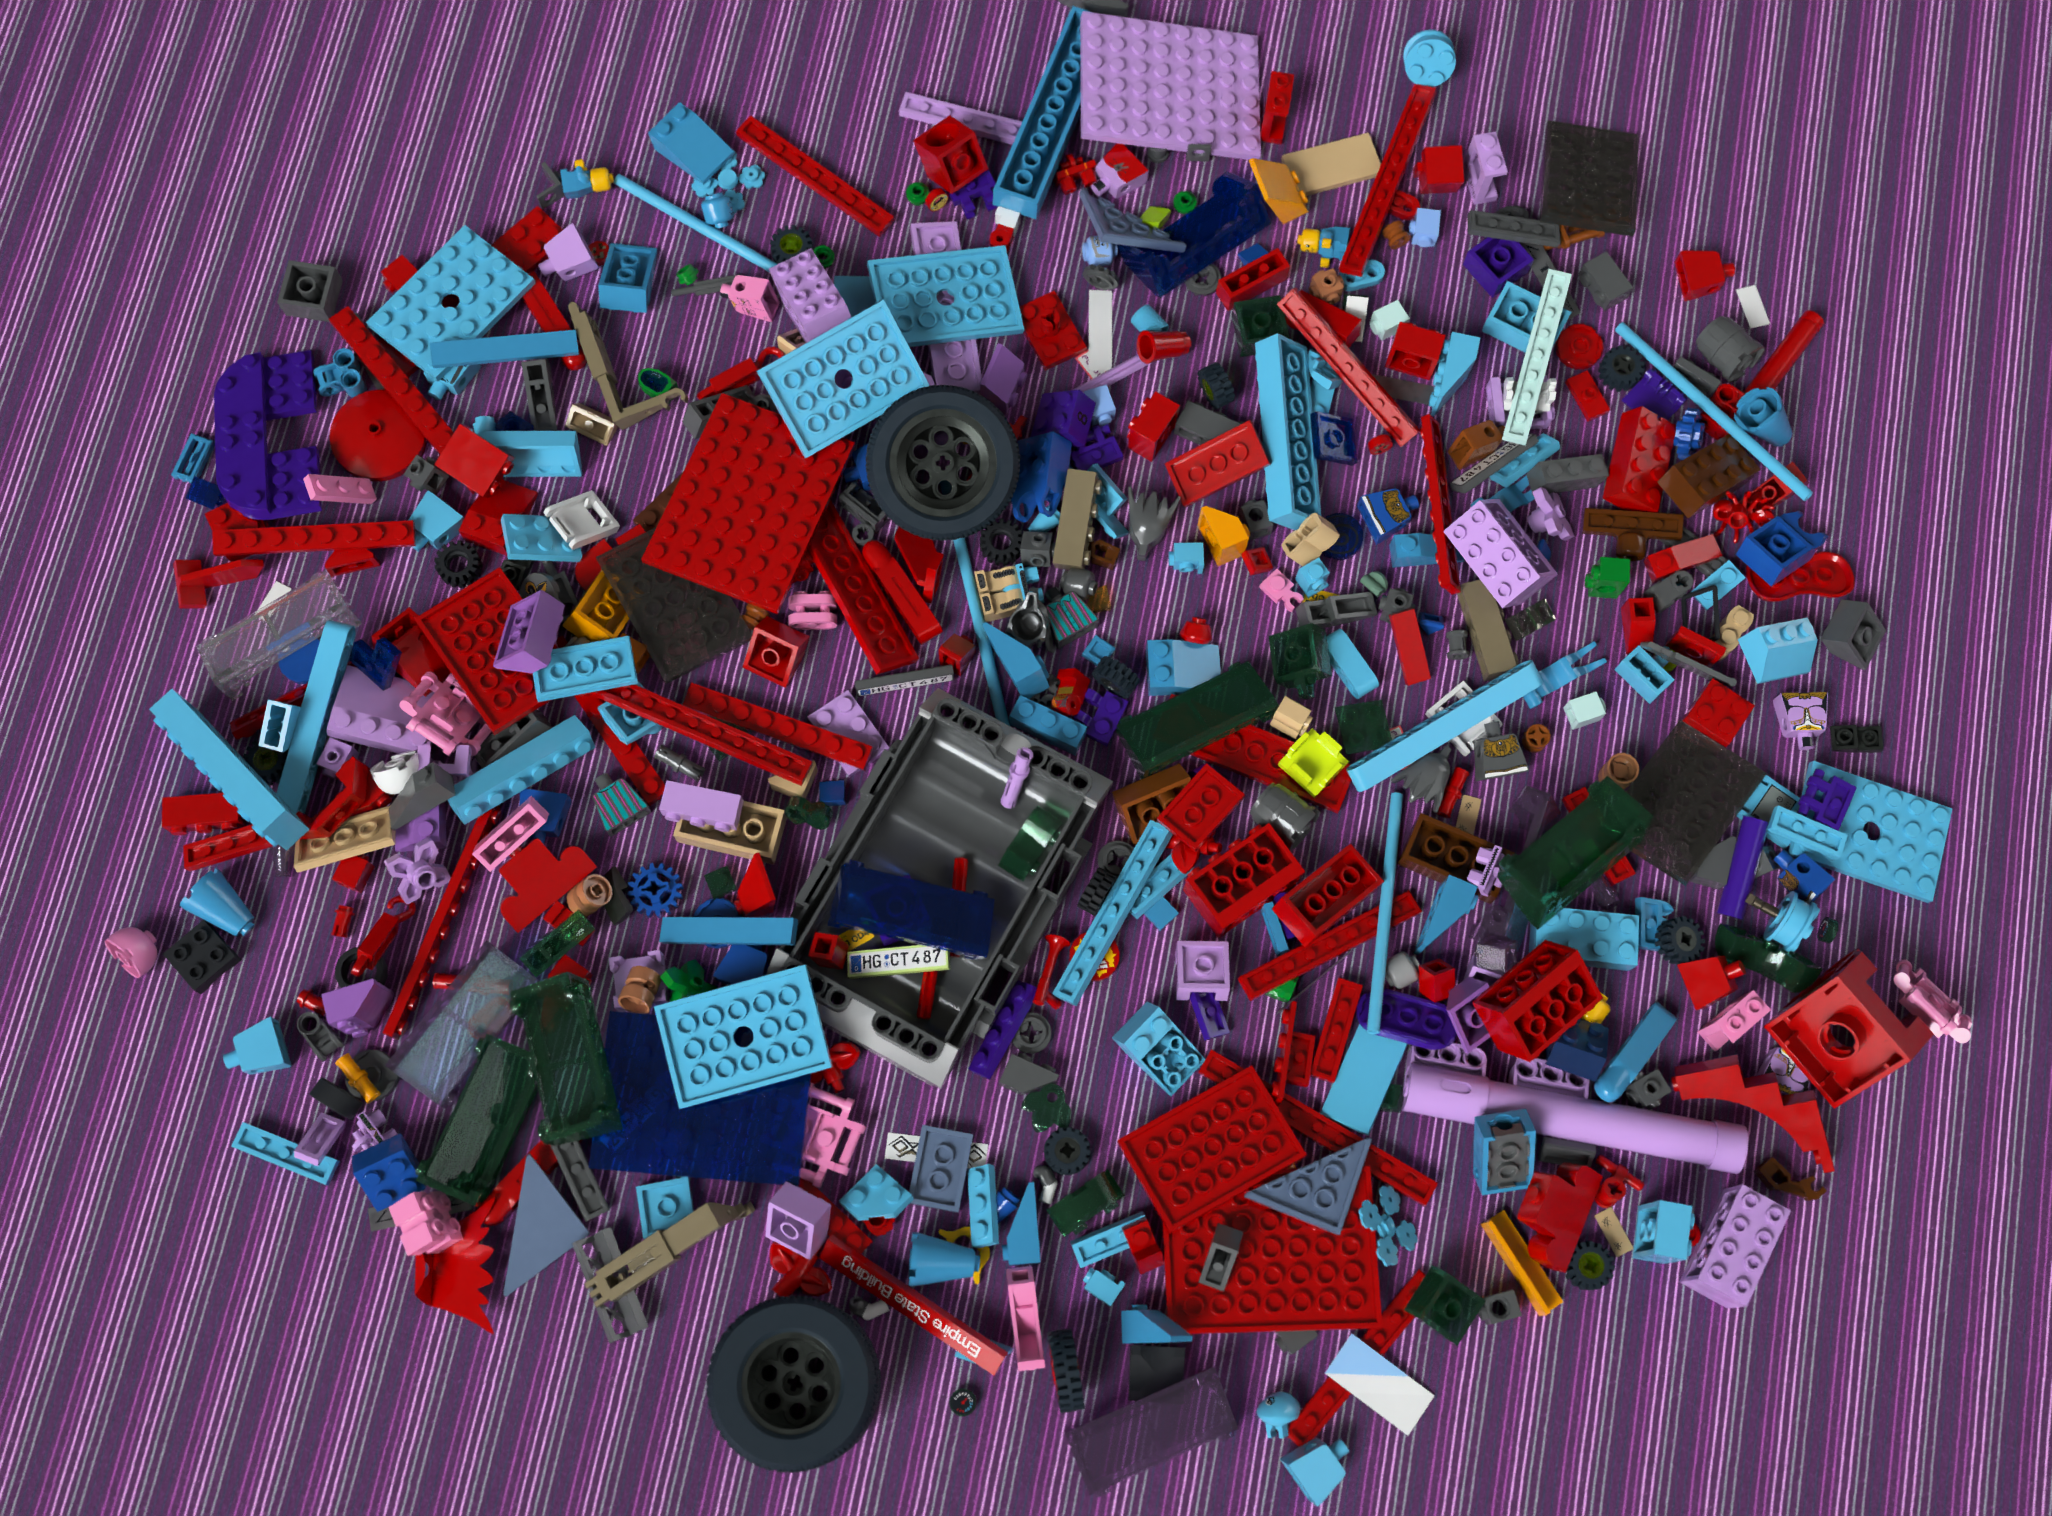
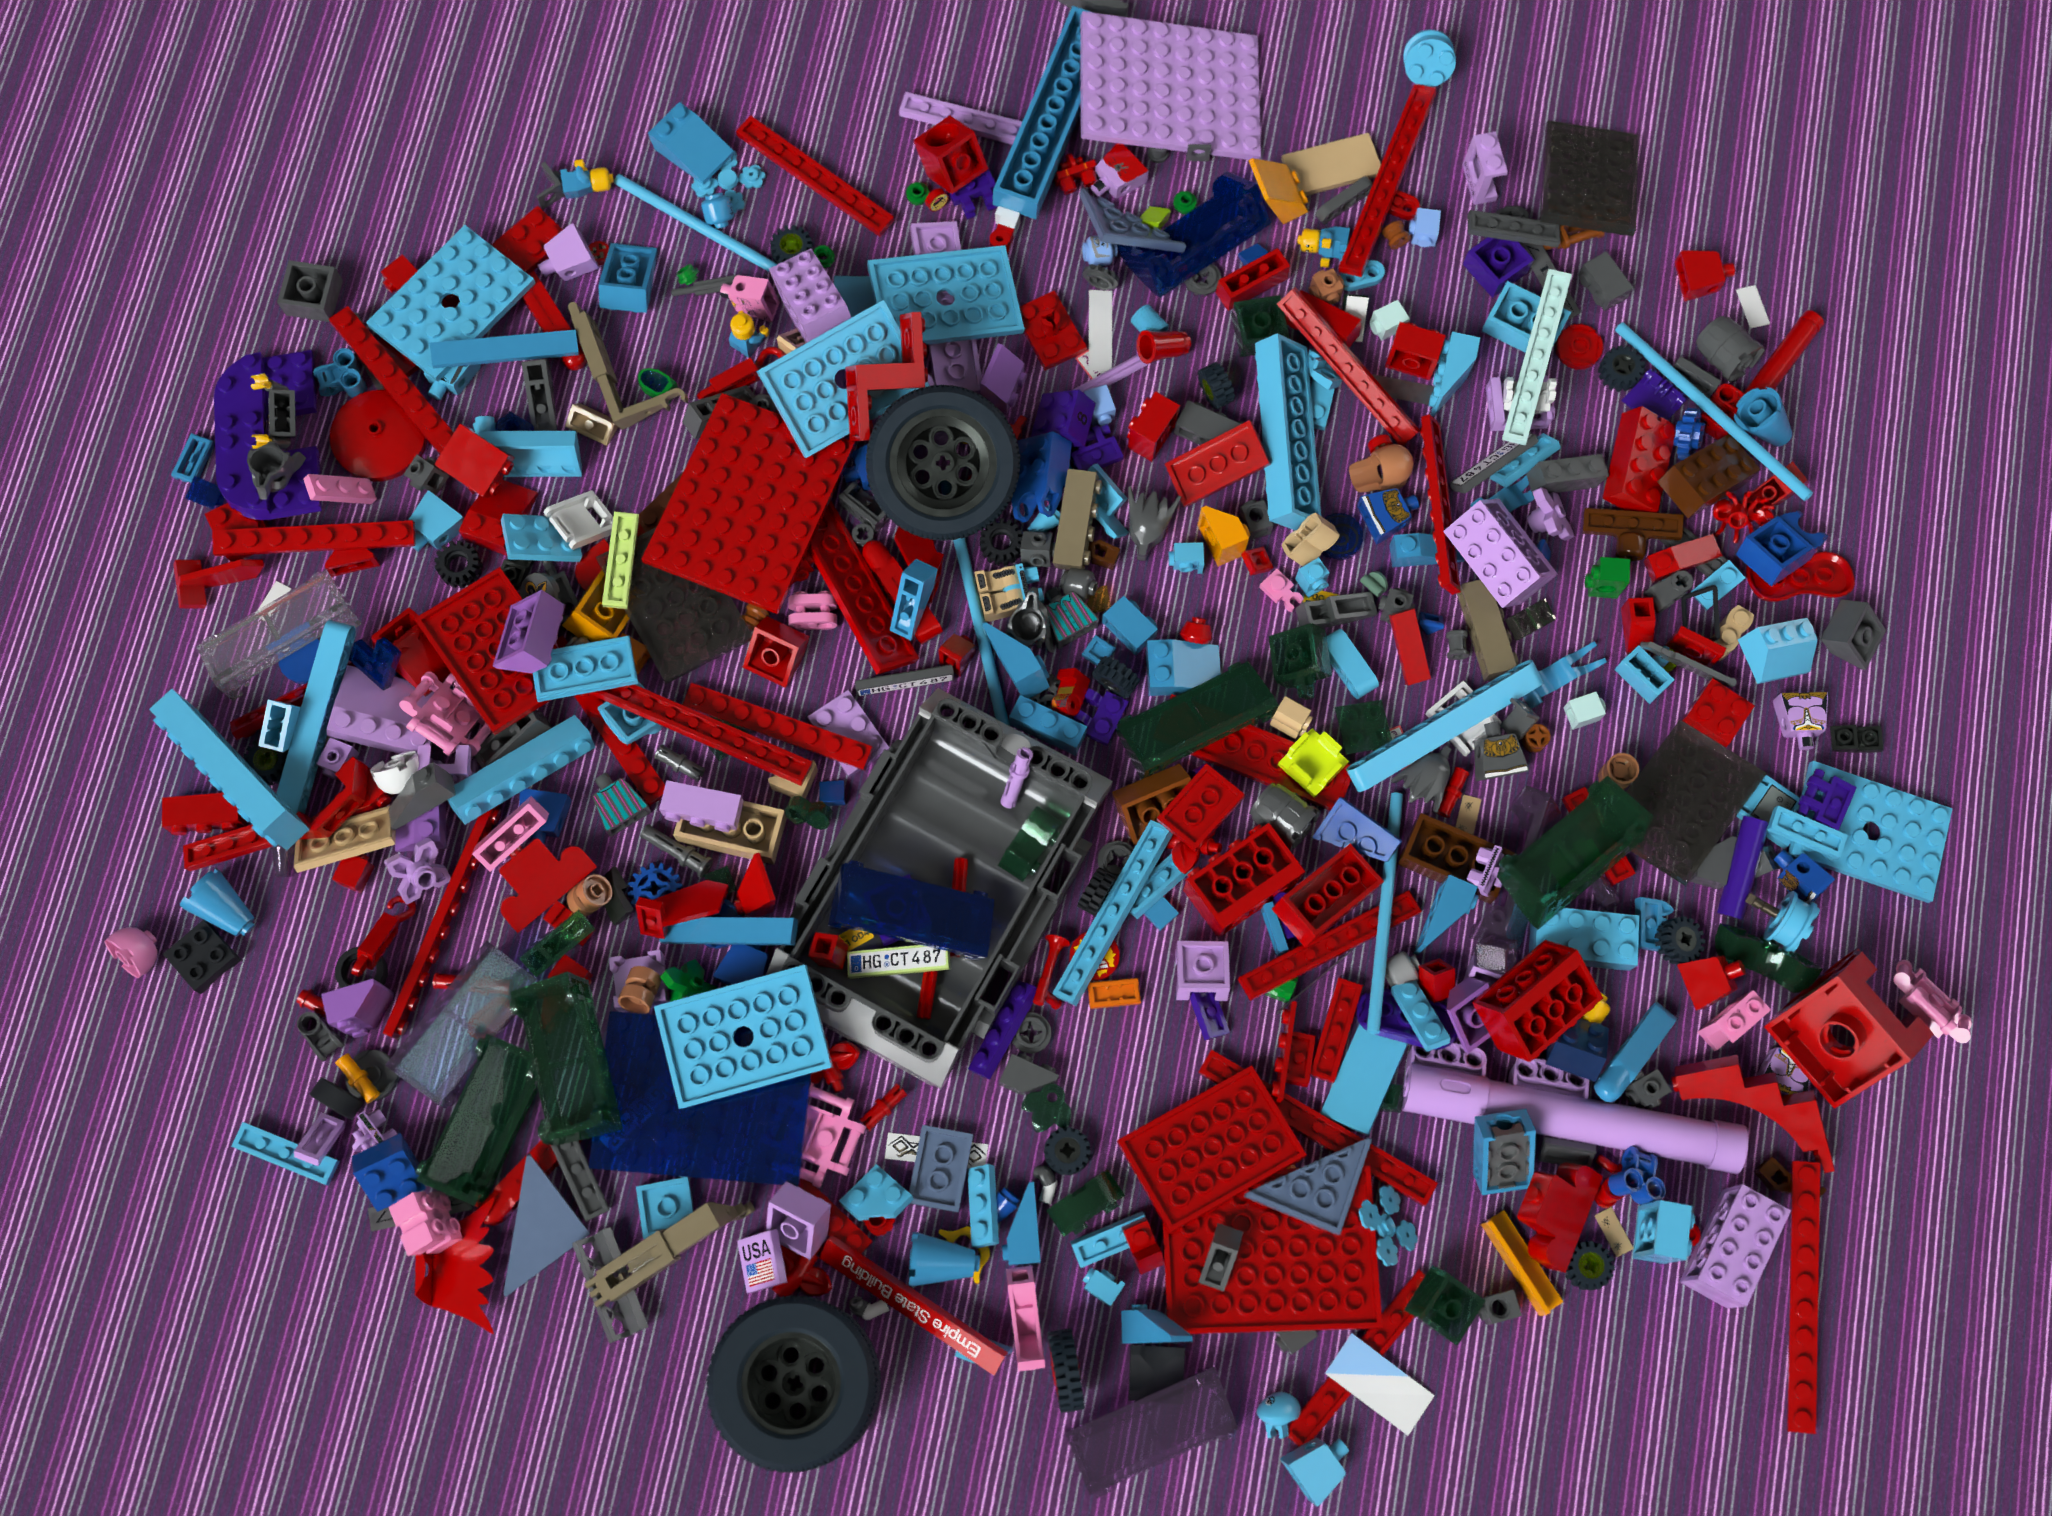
medium azure torso [223,1017,292,1075] -> none
red pin [331,905,355,938] -> none
black tile [950,1389,976,1417] -> none
medium azure slope [1112,1002,1205,1096] -> none
red panel [1260,71,1294,145] -> none
clear blue tile [1310,411,1357,466] -> none
red plate [1413,145,1464,194] -> none
dark orange torso [1447,420,1505,471] -> none
red plate [1565,370,1610,422] -> none
tile [1817,917,1838,944] -> none
none -> dark grey piece [247,441,306,500]
none -> dark grey torso [251,373,295,449]
none -> yellowish green tile [602,511,639,609]
none -> red piece [636,880,729,939]
none -> dark grey pin [640,824,713,878]
none -> piece [729,311,769,358]
none -> lavender tile [737,1229,787,1293]
none -> red bracket [845,312,928,441]
none -> red pin [859,1084,907,1131]
none -> dark azure slope [890,559,938,641]
none -> orange plate [1087,978,1141,1009]
none -> dark azure brick [1102,596,1158,656]
none -> wing [1312,797,1403,862]
none -> dark grey beam [1315,176,1373,224]
none -> nougat piece [1349,444,1414,493]
none -> medium azure plate [1391,980,1450,1052]
none -> dark grey bracket [1500,698,1540,742]
none -> blue piece [1608,1146,1666,1205]
none -> red plate [1787,1161,1820,1434]

